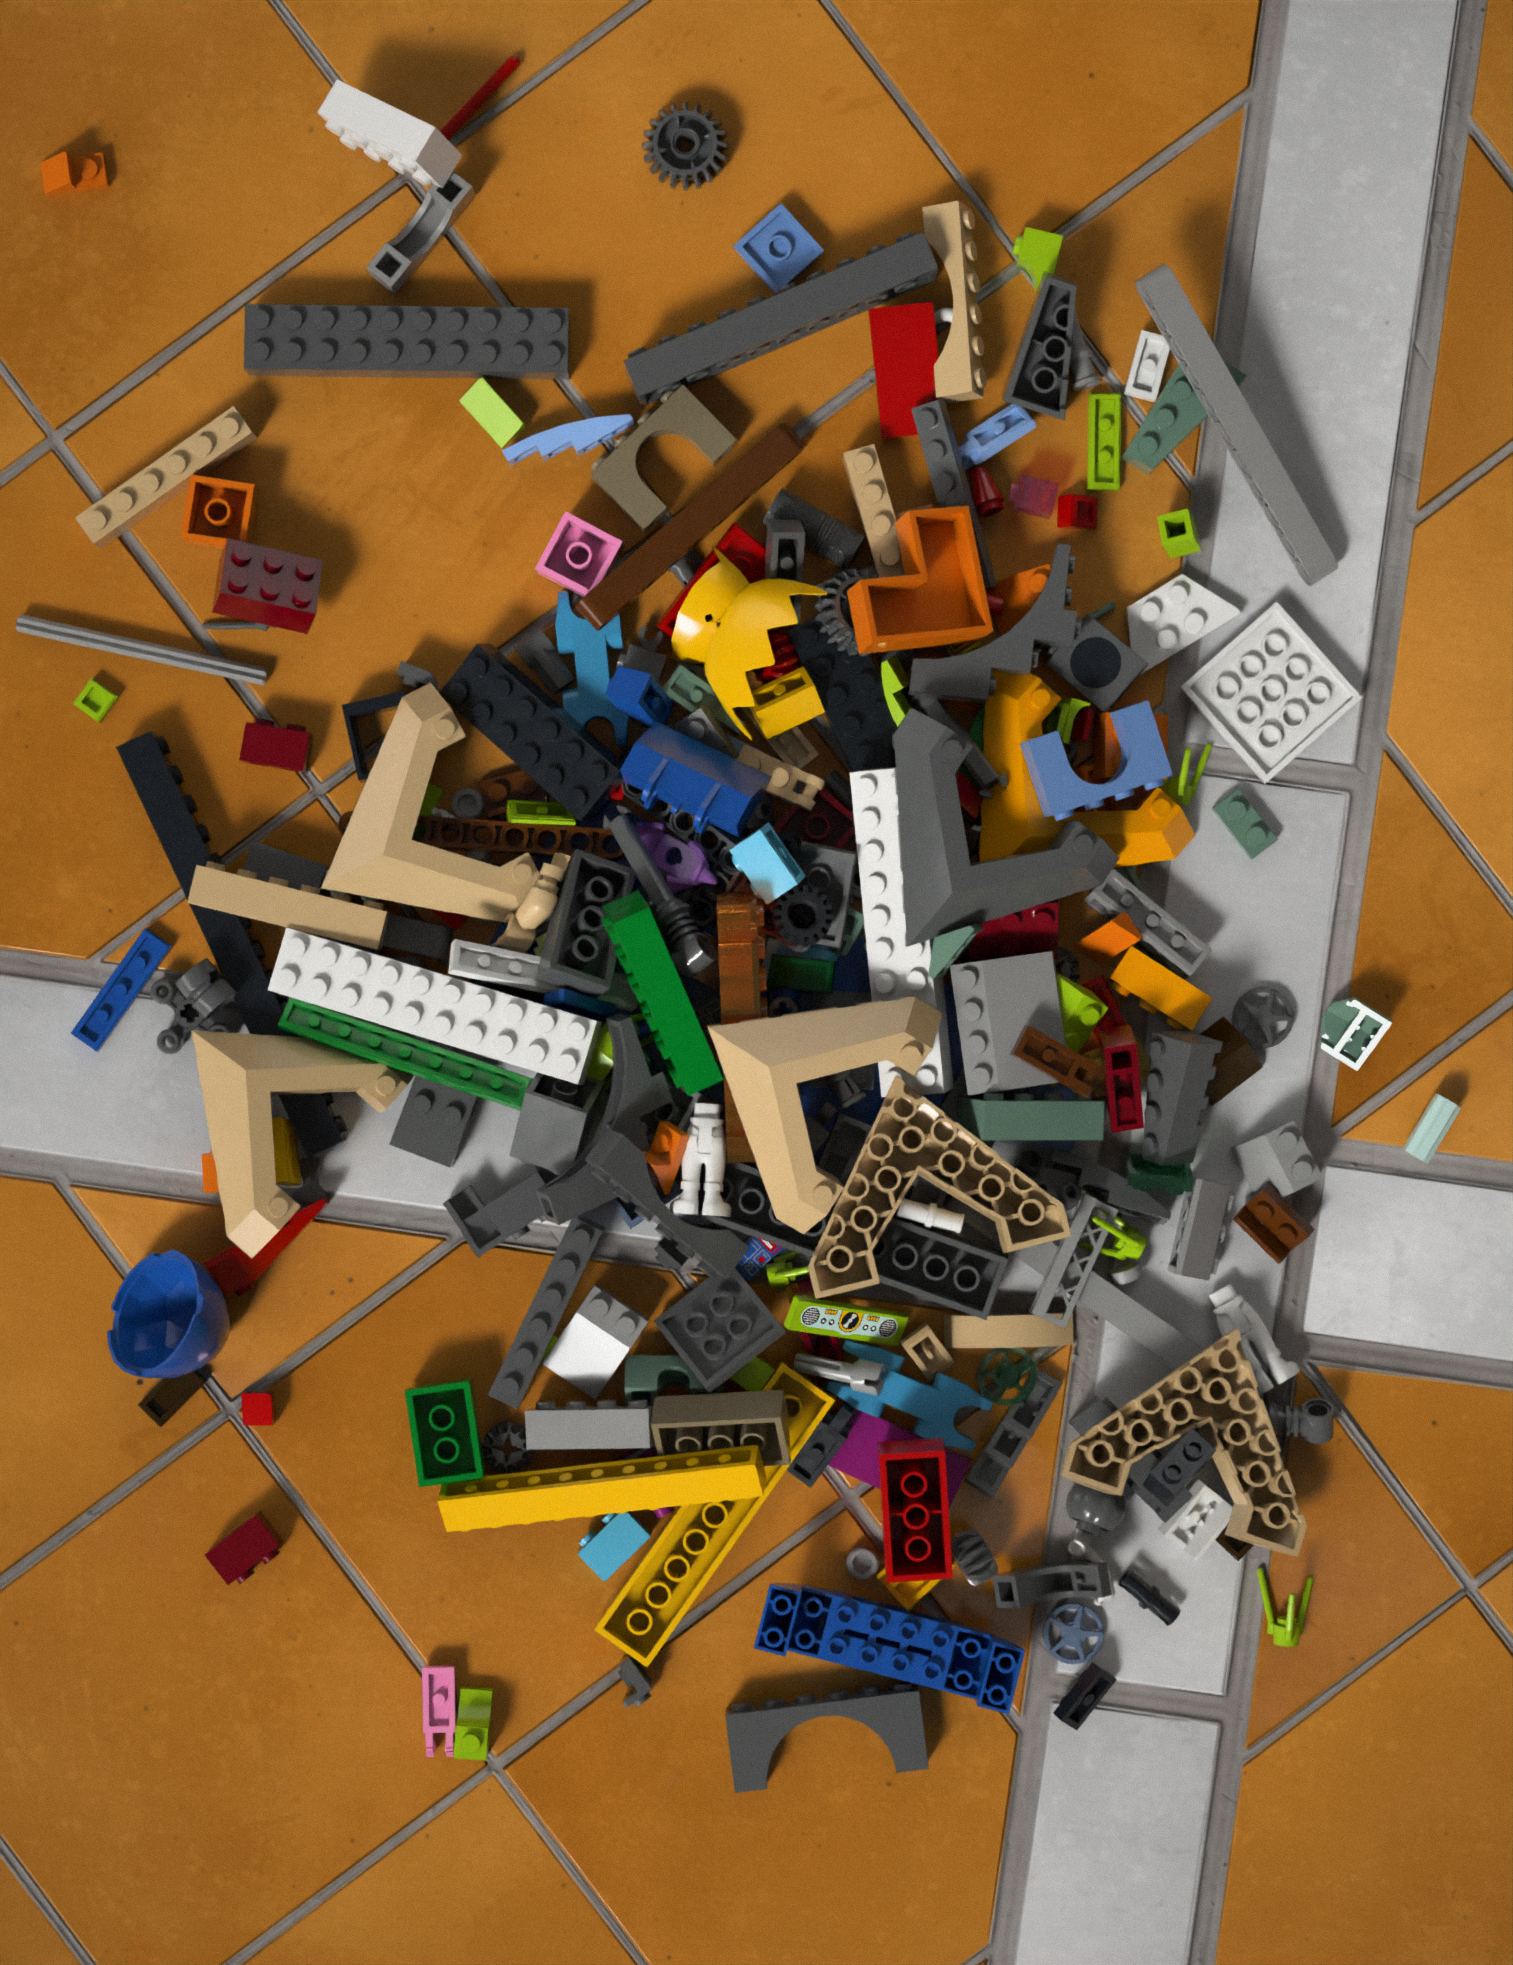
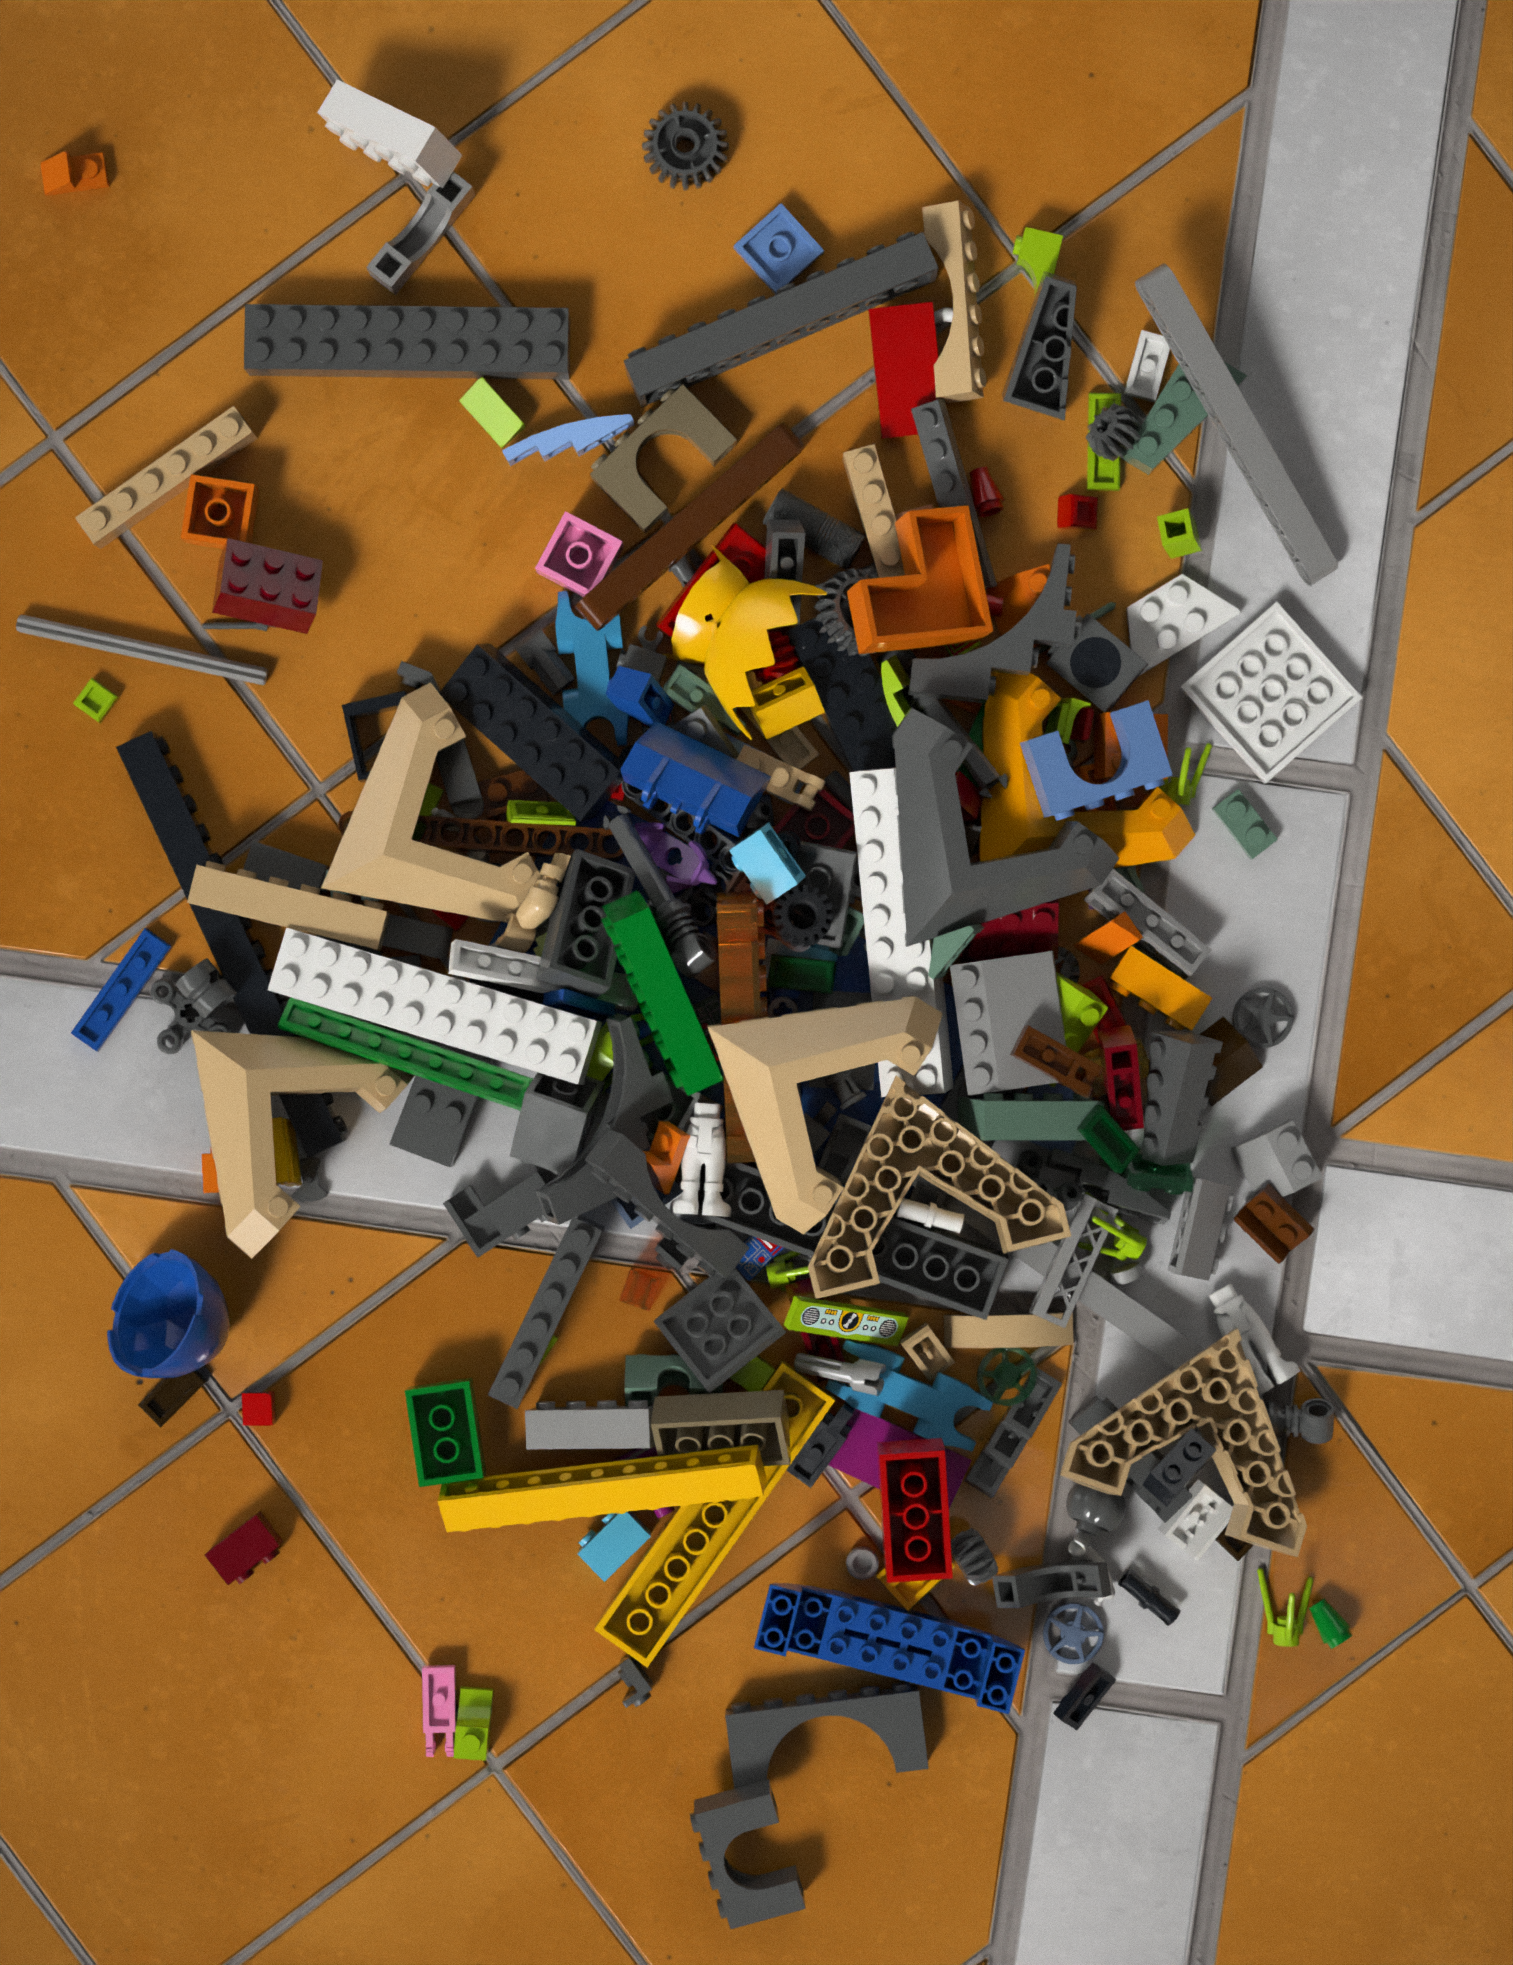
red wedge [204,1197,329,1297] -> none
dark red brick [239,718,313,773] -> none
red piece [440,56,520,141] -> none
dark grey gear [482,1422,534,1474] -> none
light grey slope [542,1283,649,1399] -> none
light blue hinge [958,404,1037,470] -> none
clear pink brick [1008,474,1059,519] -> none
light grey pin [1069,311,1101,391] -> none
sand green slope [1320,997,1393,1071] -> none
light aqua axle [1402,1093,1461,1164] -> none
none -> dark grey tile [436,738,482,807]
none -> clear orange brick [619,1268,662,1312]
none -> dark grey arch [690,1779,806,1929]
none -> dark green tile [1077,1105,1140,1173]
none -> dark grey gear [1085,403,1142,461]
none -> green cone [1309,1598,1353,1649]

